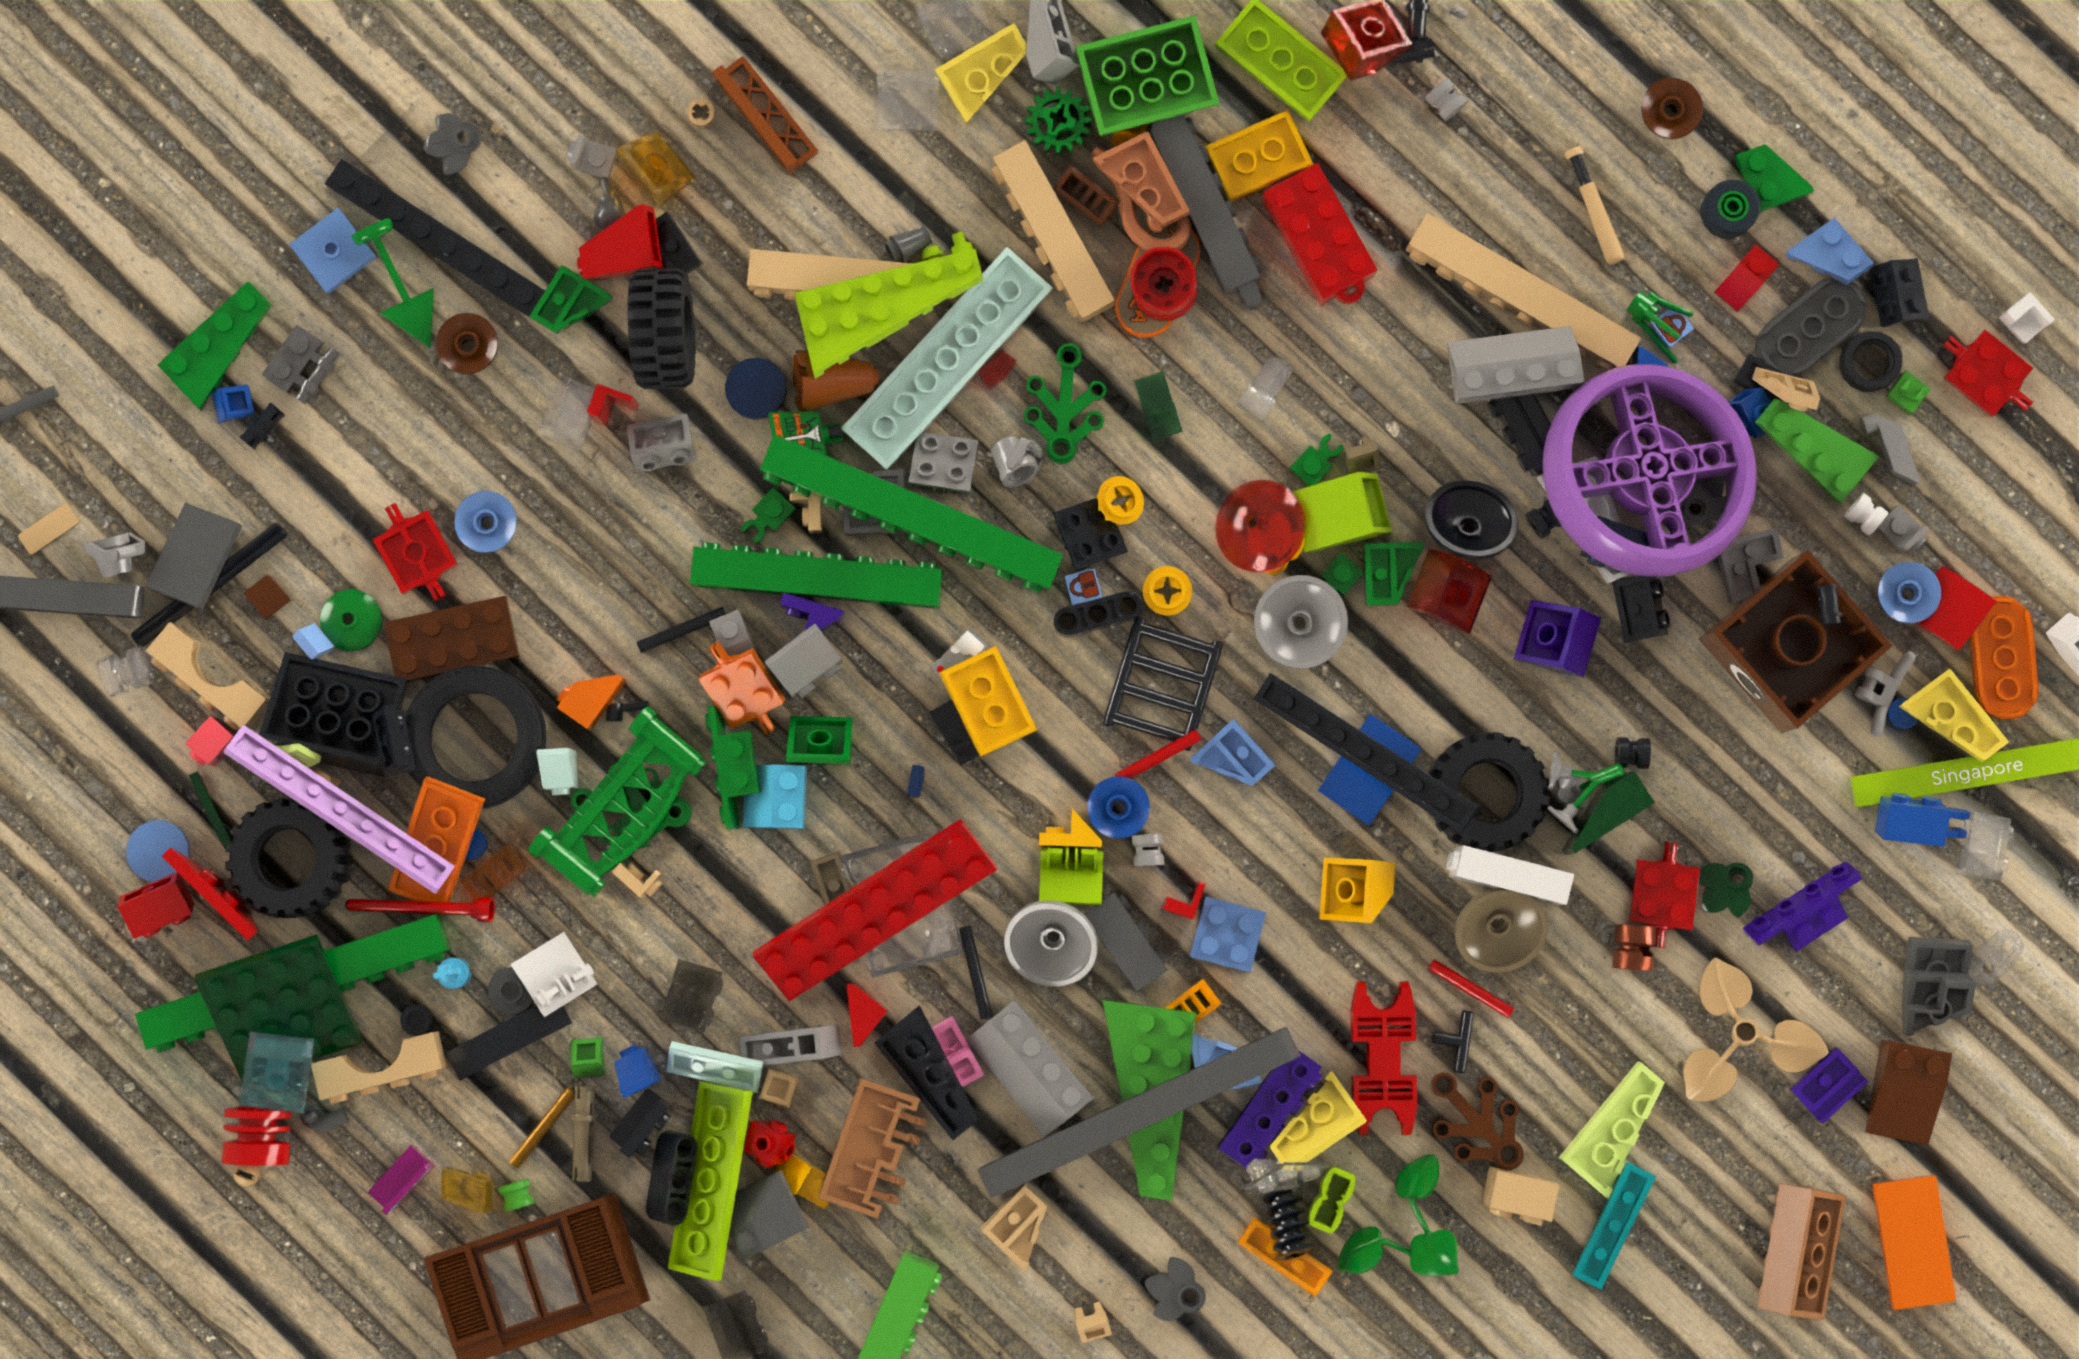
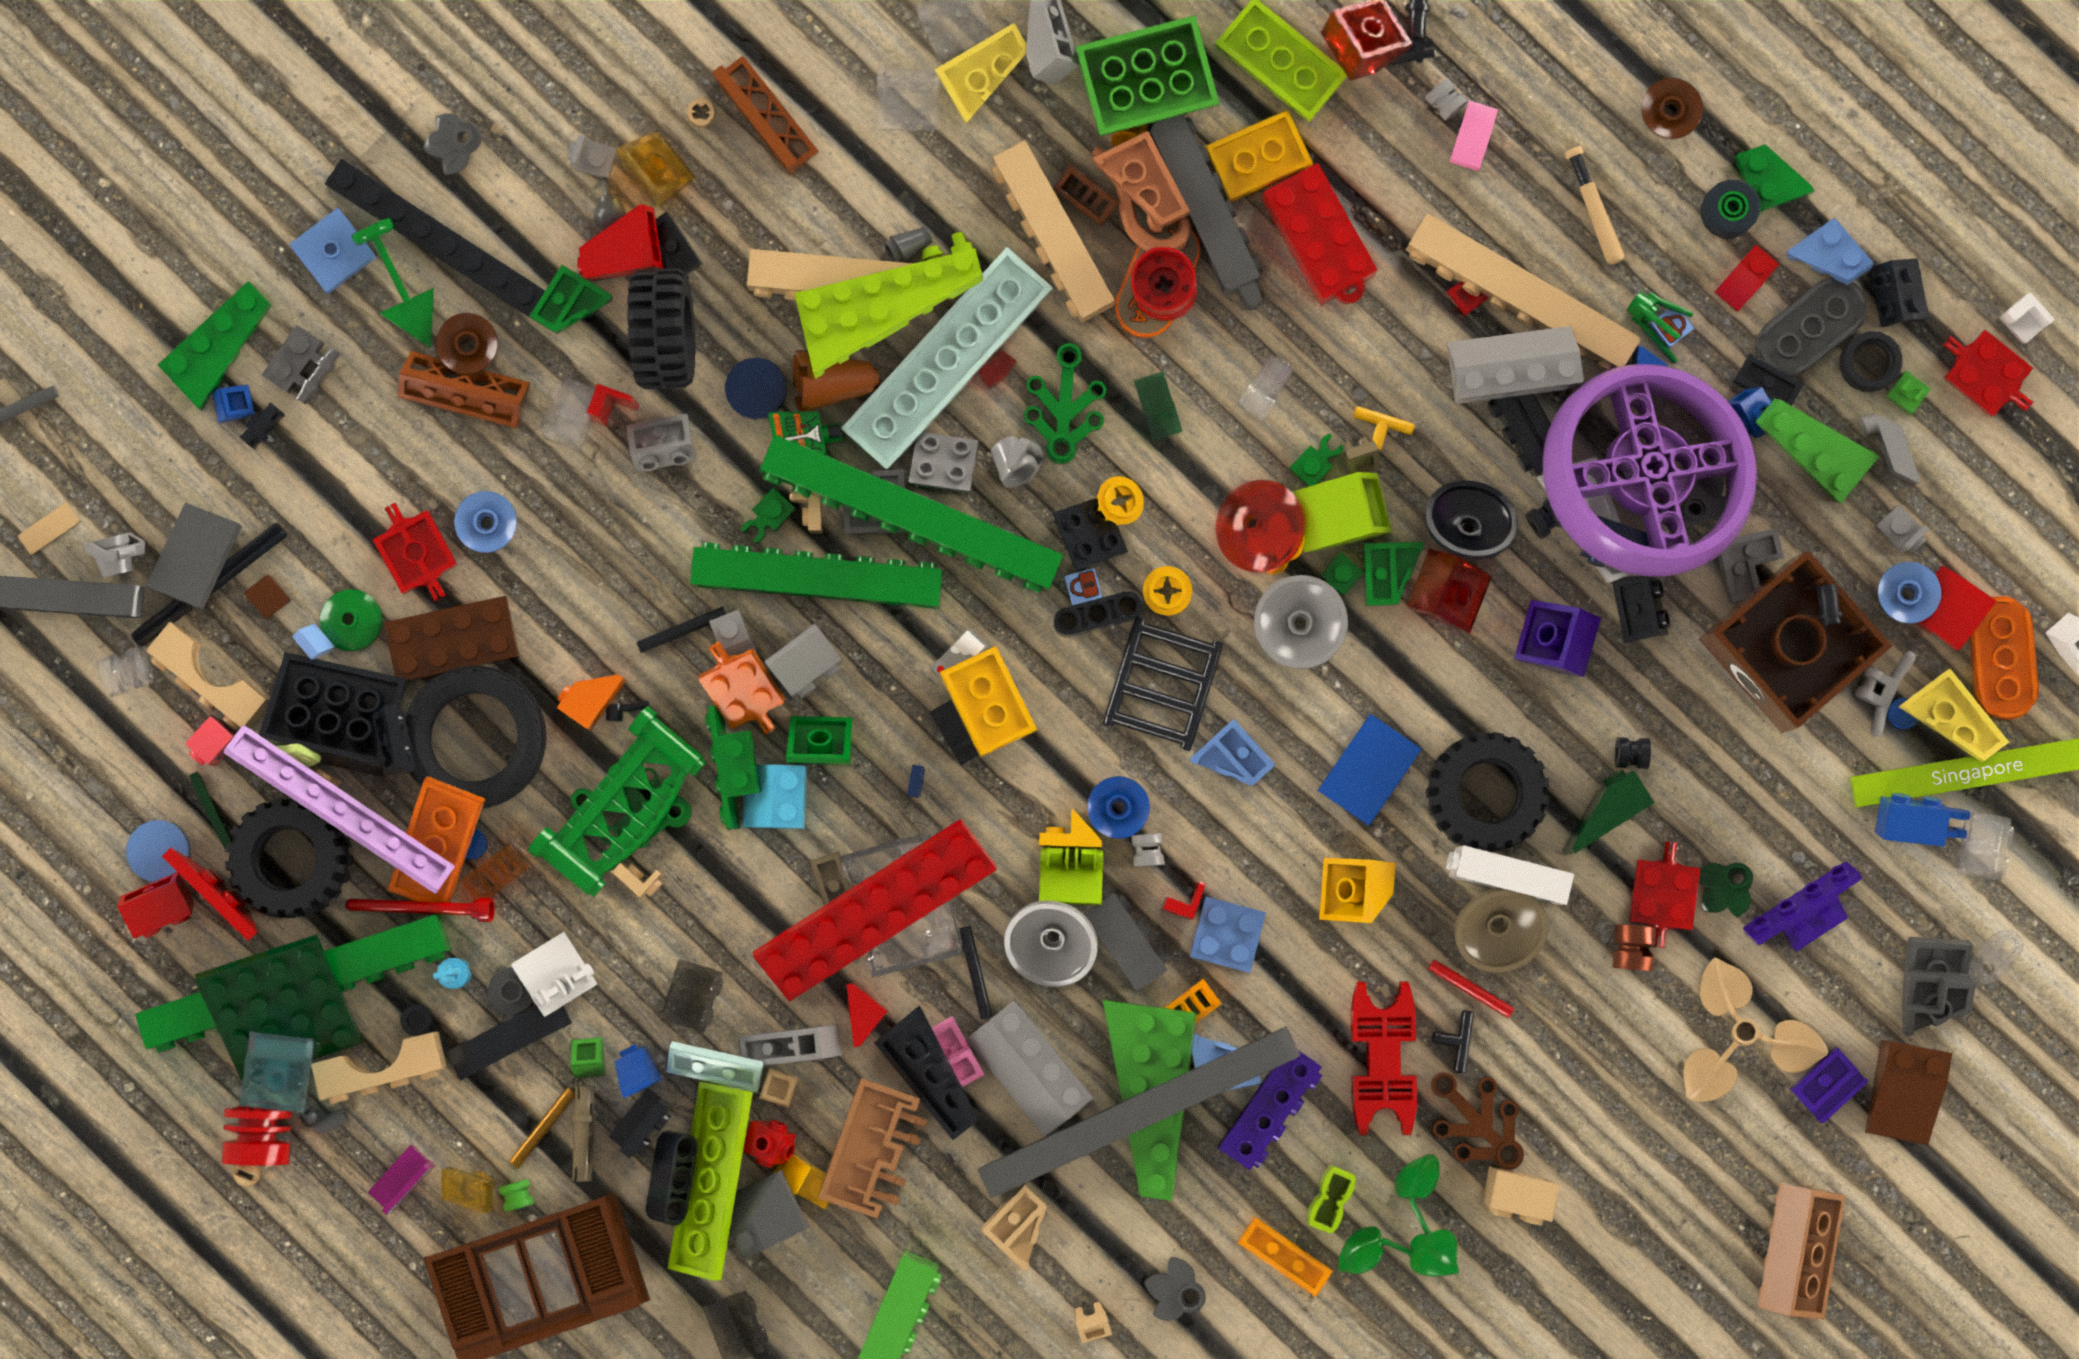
light aqua slope [537,748,578,796] -> none
dark purple slope [780,593,845,631] -> none
green gear [1025,87,1092,156] -> none
red bar [1115,729,1202,779] -> none
clear hinge [1244,1159,1332,1193] -> none
black plate [1254,673,1480,834] -> none
black piece [1263,1189,1314,1261] -> none
light yellow wing [1270,1071,1367,1175] -> none
light grey plant [1547,752,1624,834] -> none
yellowish green wing [1559,1061,1665,1199] -> none
teal plate [1571,1161,1656,1290] -> none
tan wing [1752,367,1820,411] -> none
white wheel [1844,493,1888,536] -> none
orange tile [1872,1175,1956,1310] -> none
none -> dark orange fence [398,351,530,428]
none -> yellow piece [1353,406,1415,451]
none -> red tile [1447,281,1489,316]
none -> bright pink slope [1449,100,1498,172]

